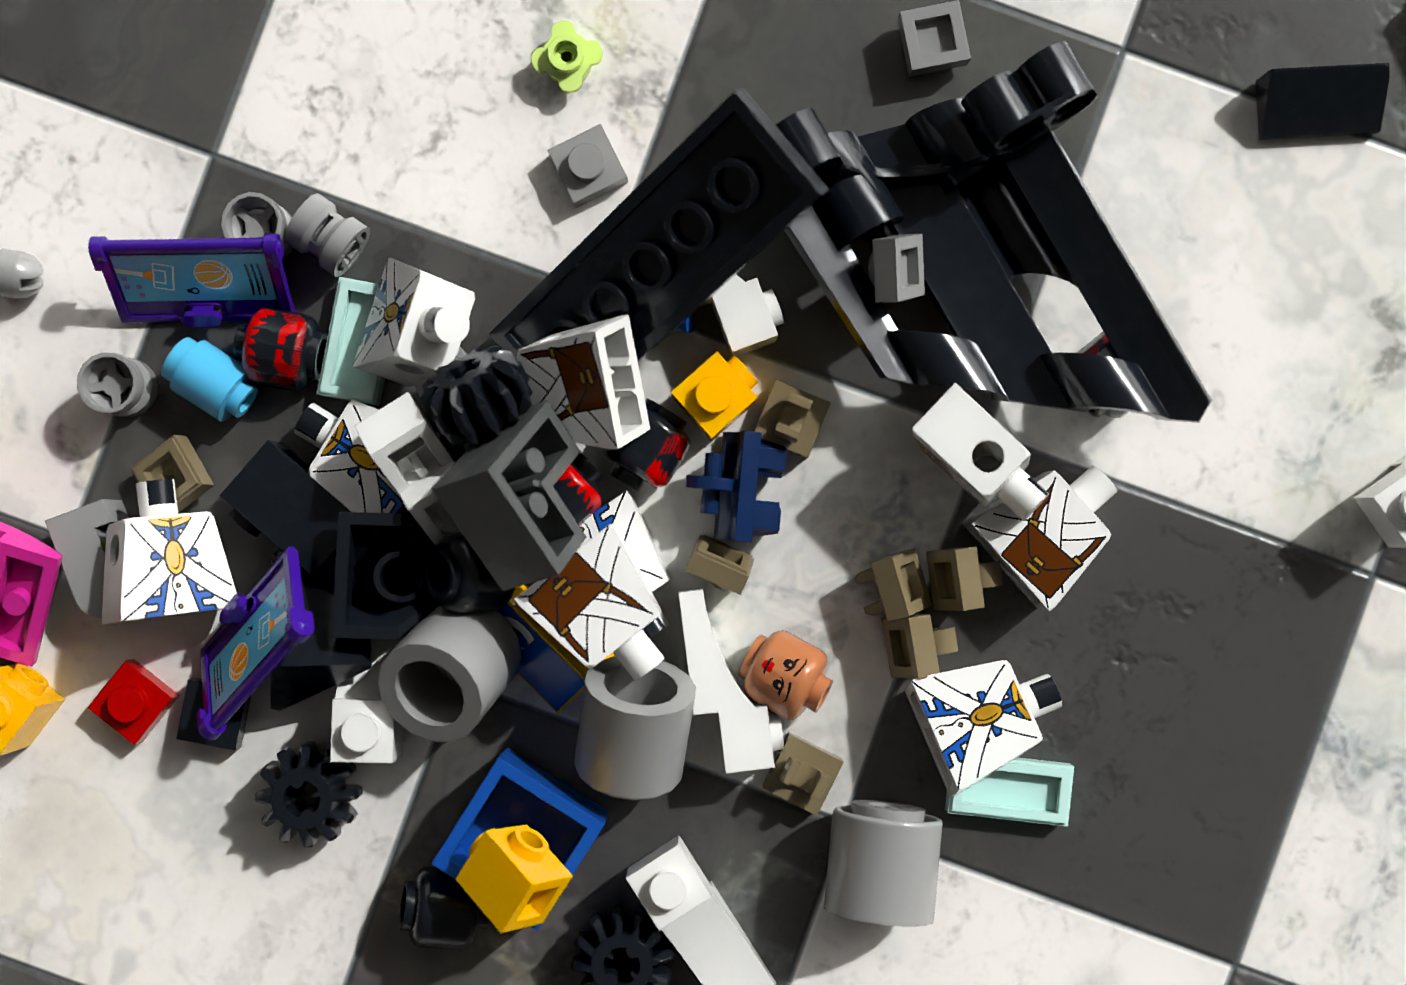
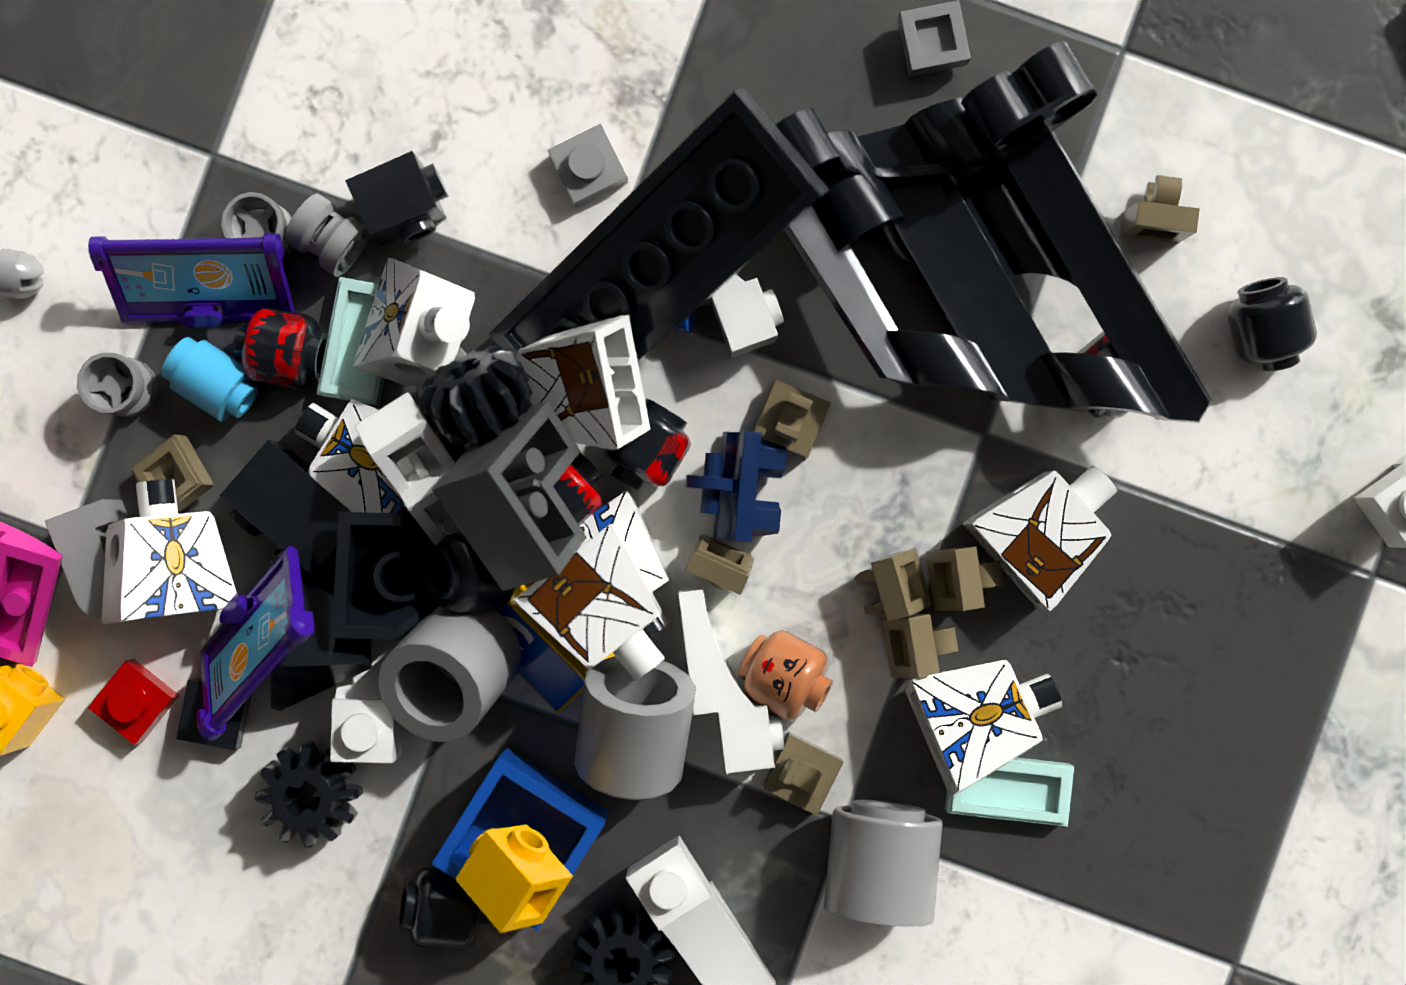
yellowish green plate [531,20,603,93] -> none
yellow brick [671,351,758,442] -> none
light grey plate [868,234,925,302] -> none
white torso [911,383,1049,521] -> none
black slope [1255,63,1390,140] -> none
none -> black brick [345,151,449,247]
none -> dark tan tile [1120,175,1200,243]
none -> black head [1227,277,1317,371]

